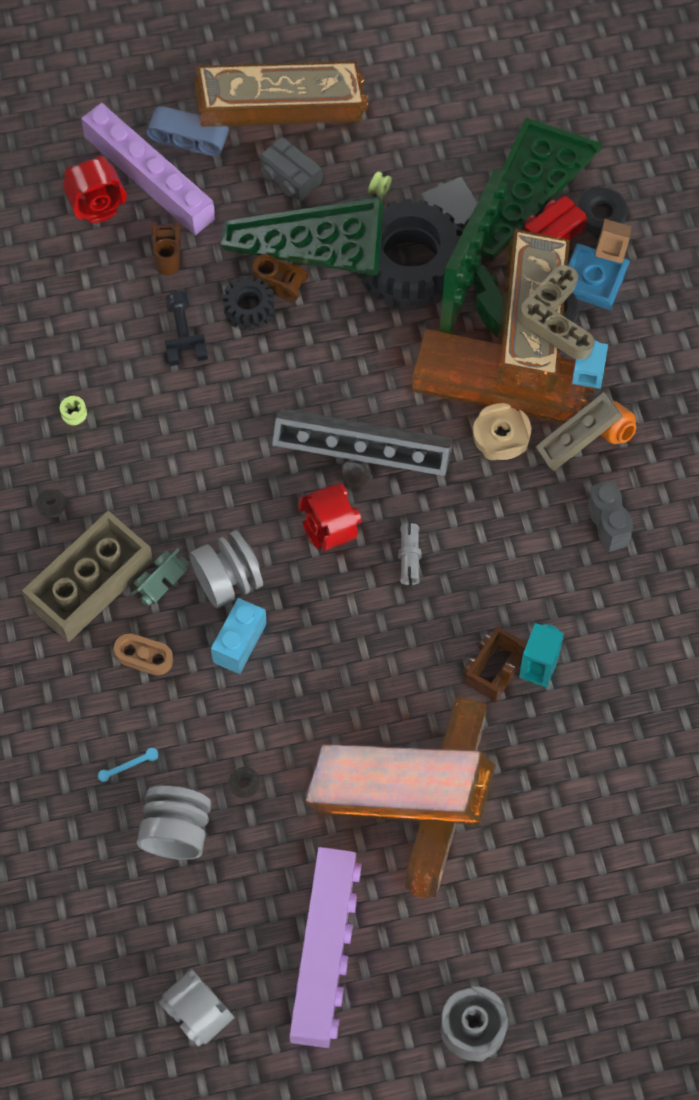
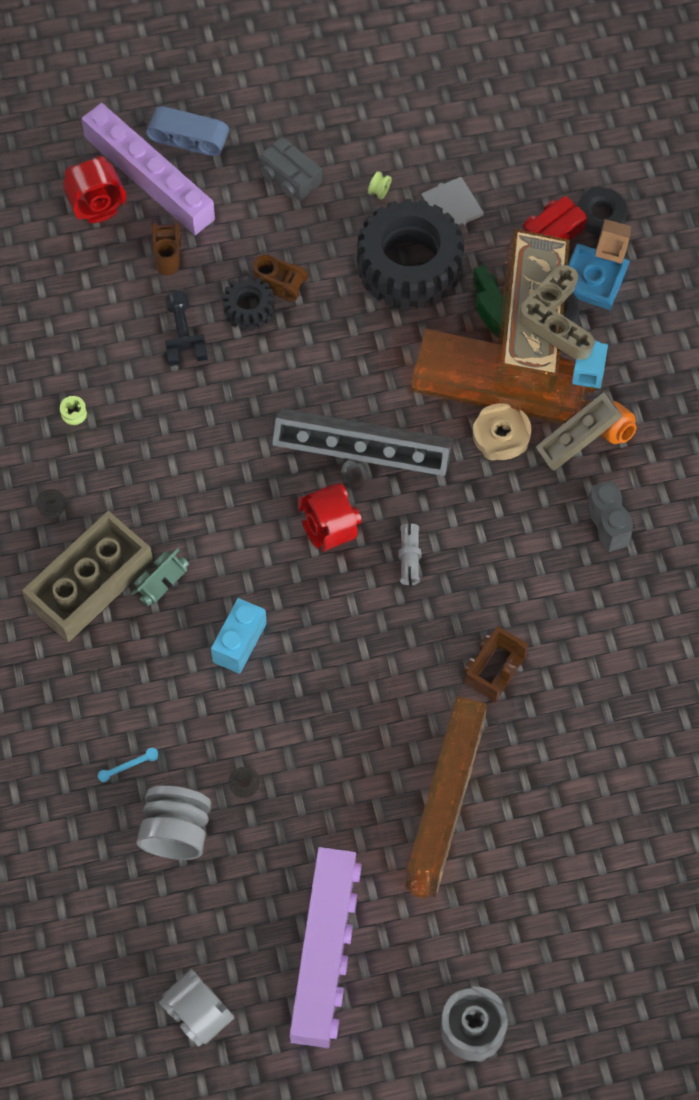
medium nougat plate [114,634,173,675] -> none
light grey wheel [189,530,263,608] -> none
brick [194,61,368,127] -> none
dark green wing [221,197,384,276] -> none
clear orange brick [305,745,496,825] -> none
dark green wing [439,169,508,337] -> none
dark green wing [481,118,603,261] -> none
teal brick [519,623,564,688] -> none

